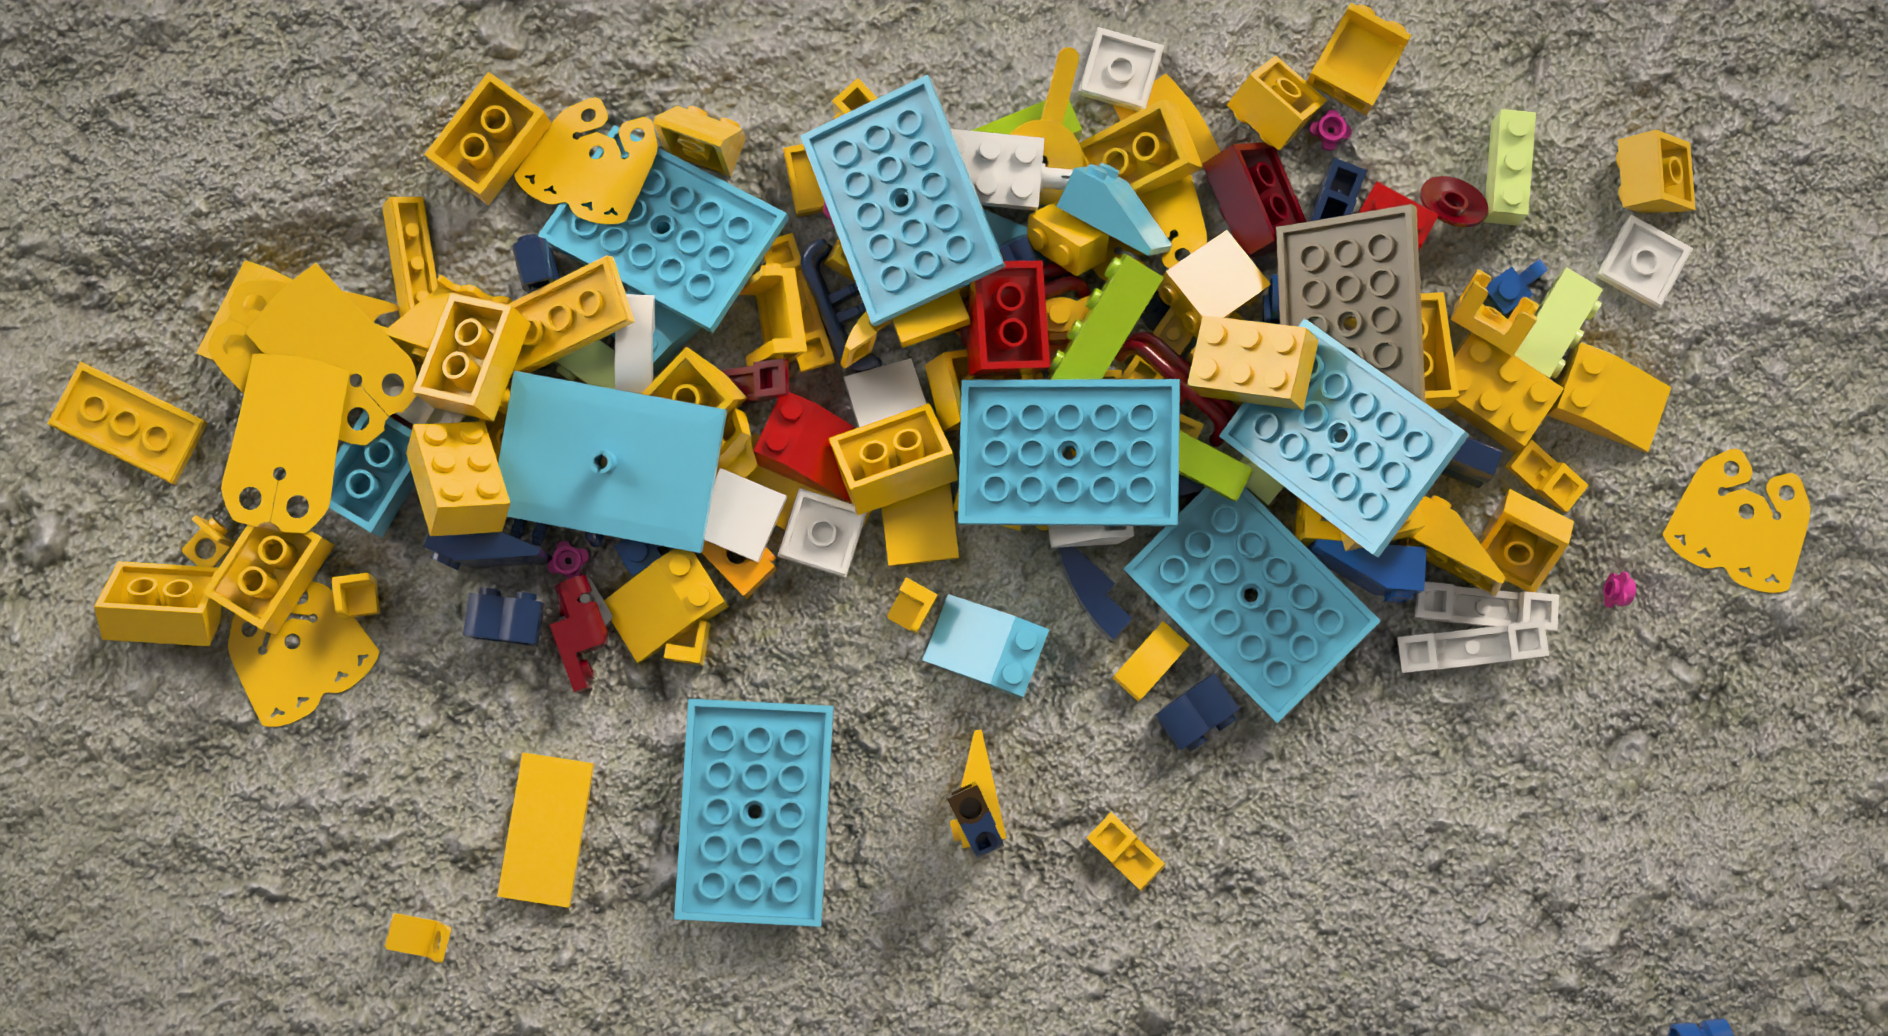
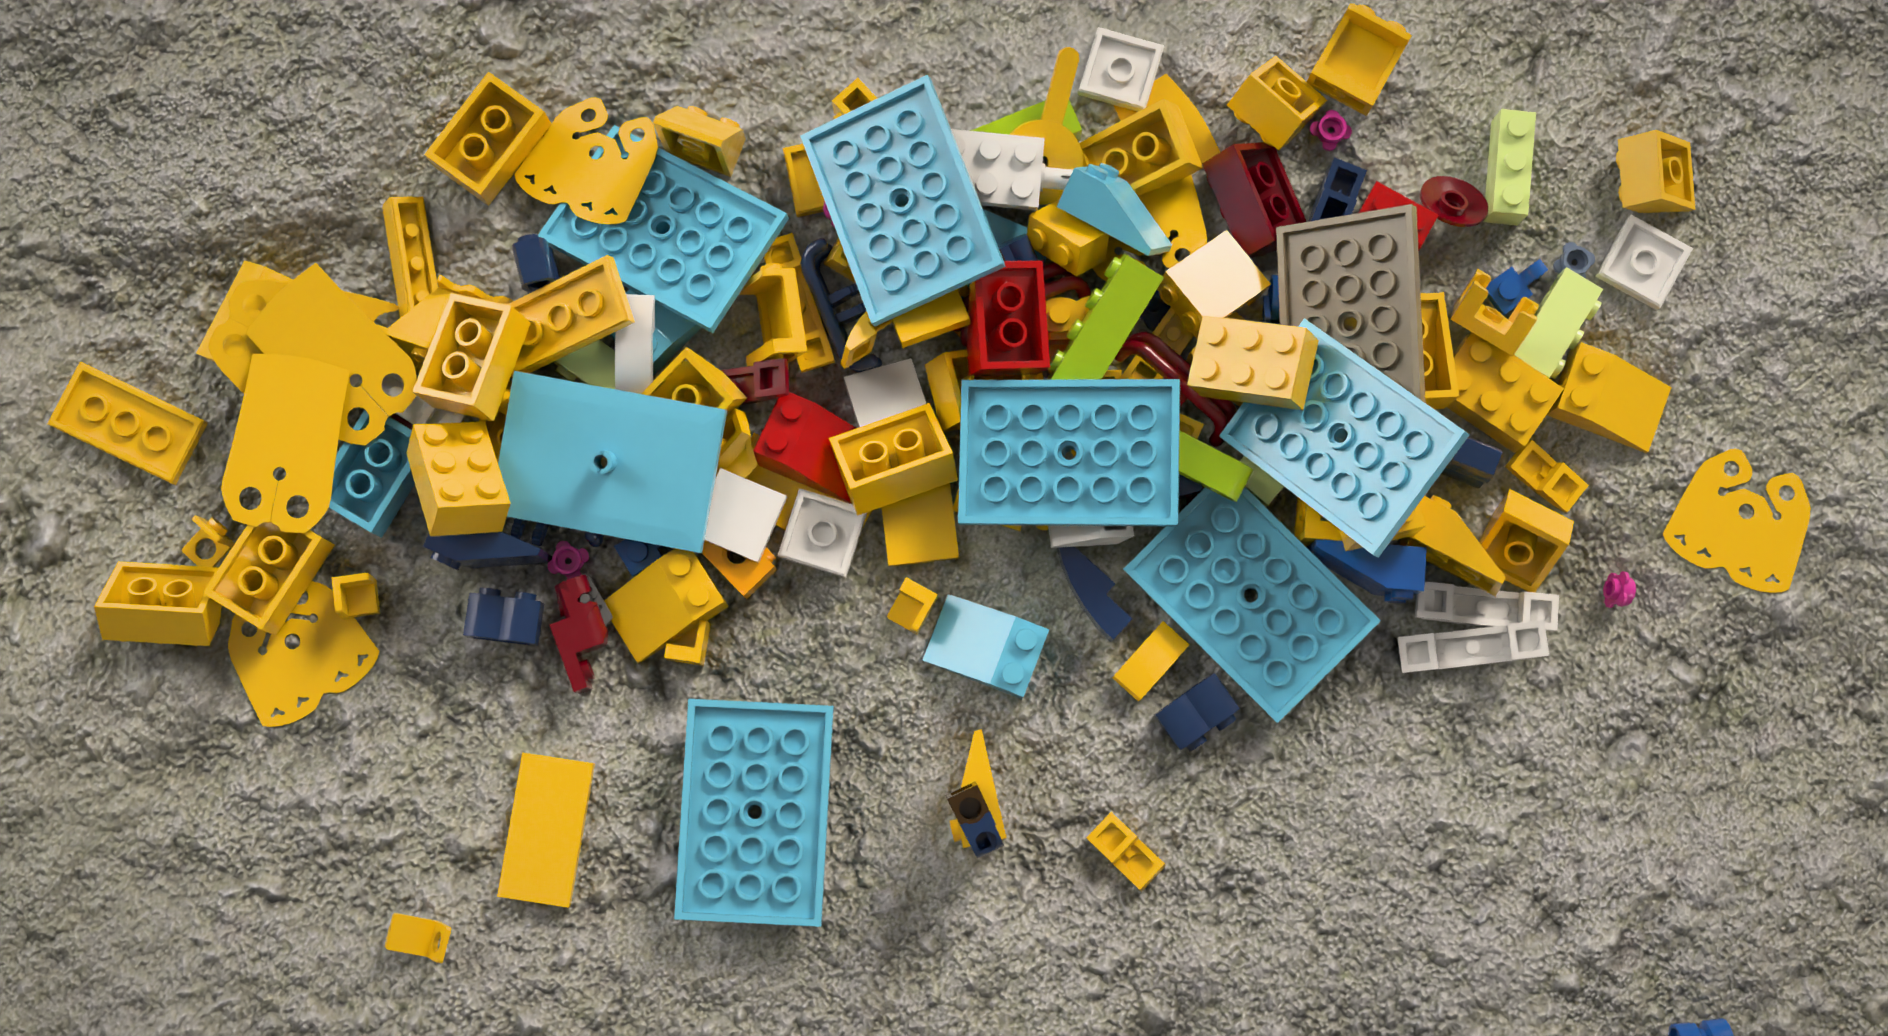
none -> sand blue plate [1553,242,1595,279]

